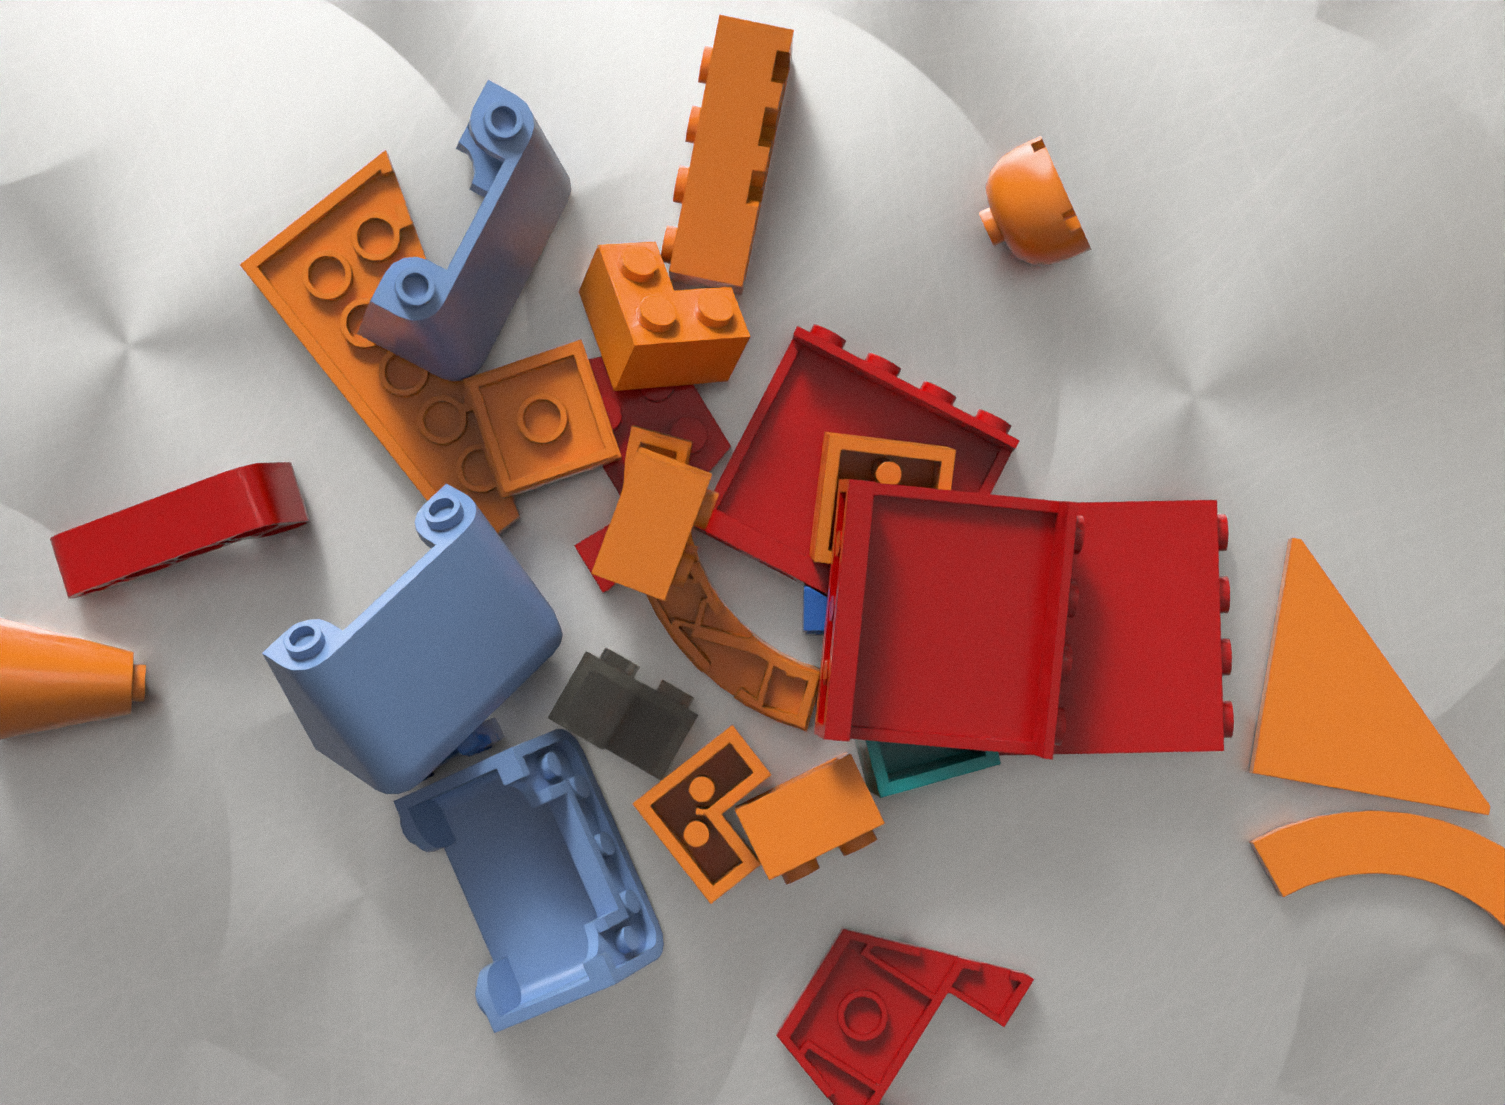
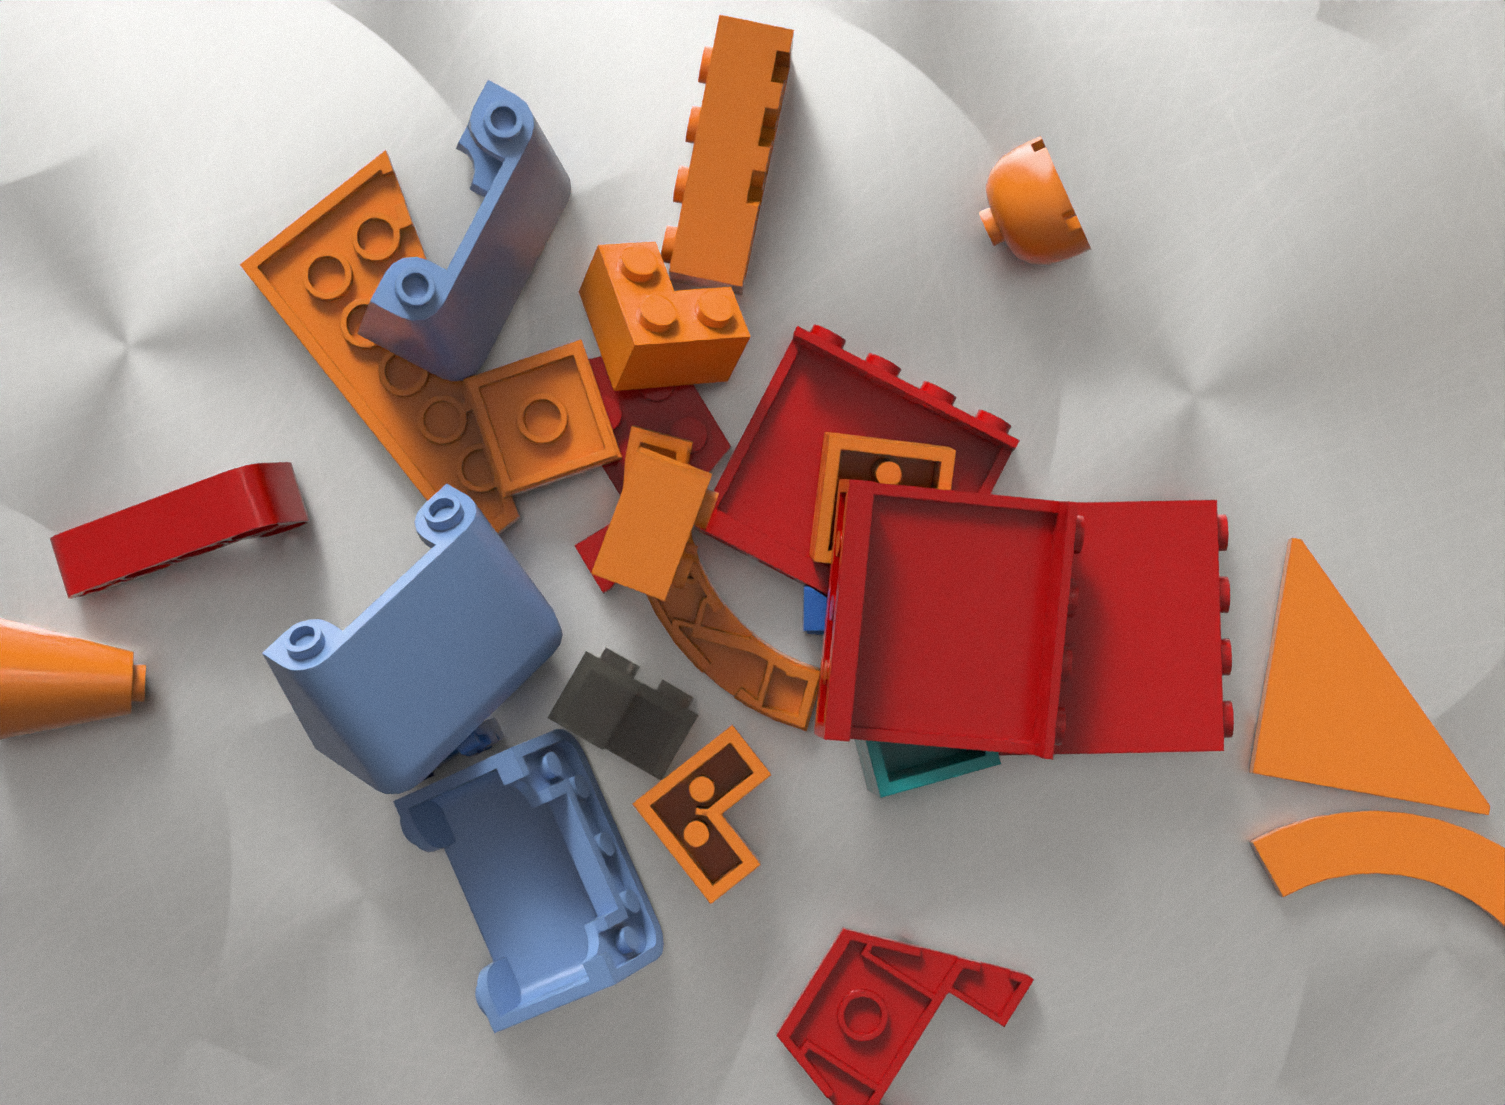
orange brick [735,752,885,885] -> none

